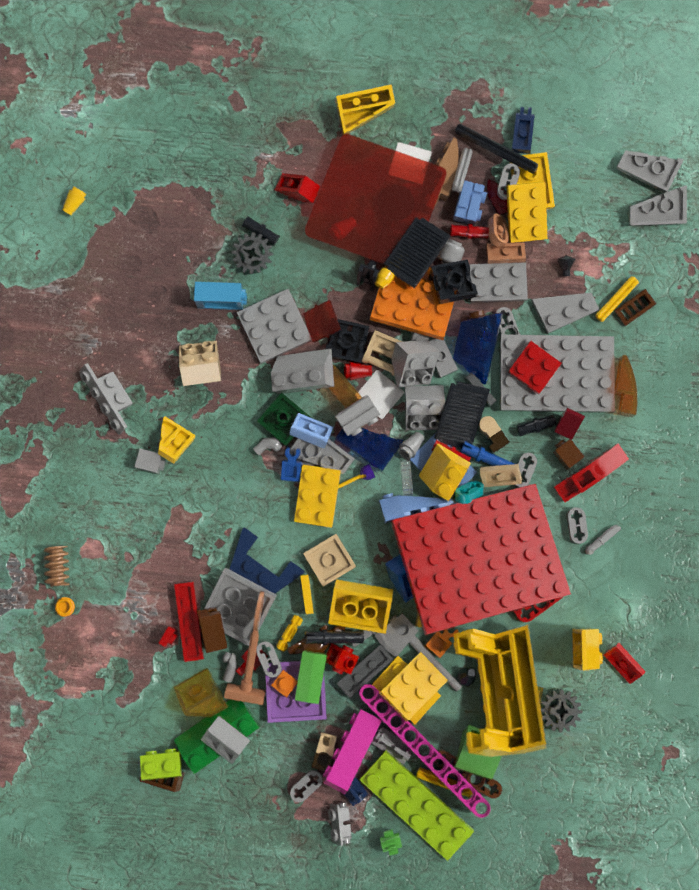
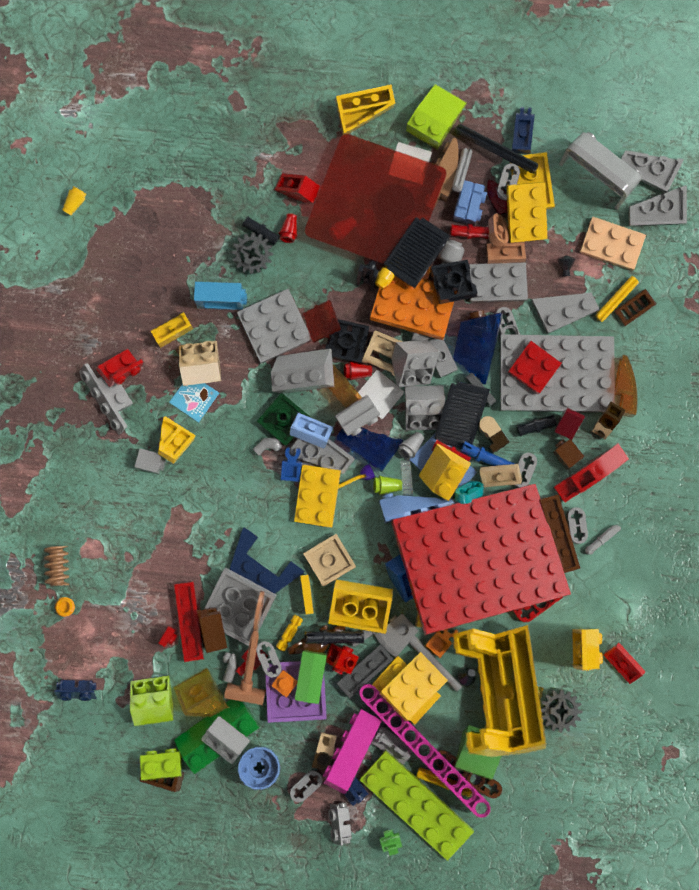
none -> dark blue hinge [54,680,97,701]
none -> red bracket [96,349,144,387]
none -> lime slope [130,676,174,726]
none -> yellow hinge [151,312,193,348]
none -> medium azure sticker [169,383,219,422]
none -> medium blue wheel [238,747,280,790]
none -> red cone [279,213,297,243]
none -> lime cone [373,476,402,495]
none -> lime slope [406,84,467,150]
none -> reddish brown plate [540,494,581,573]
none -> light grey windscreen [559,132,642,210]
none -> light nougat plate [580,217,646,271]
none -> dark brown leg [592,401,625,439]

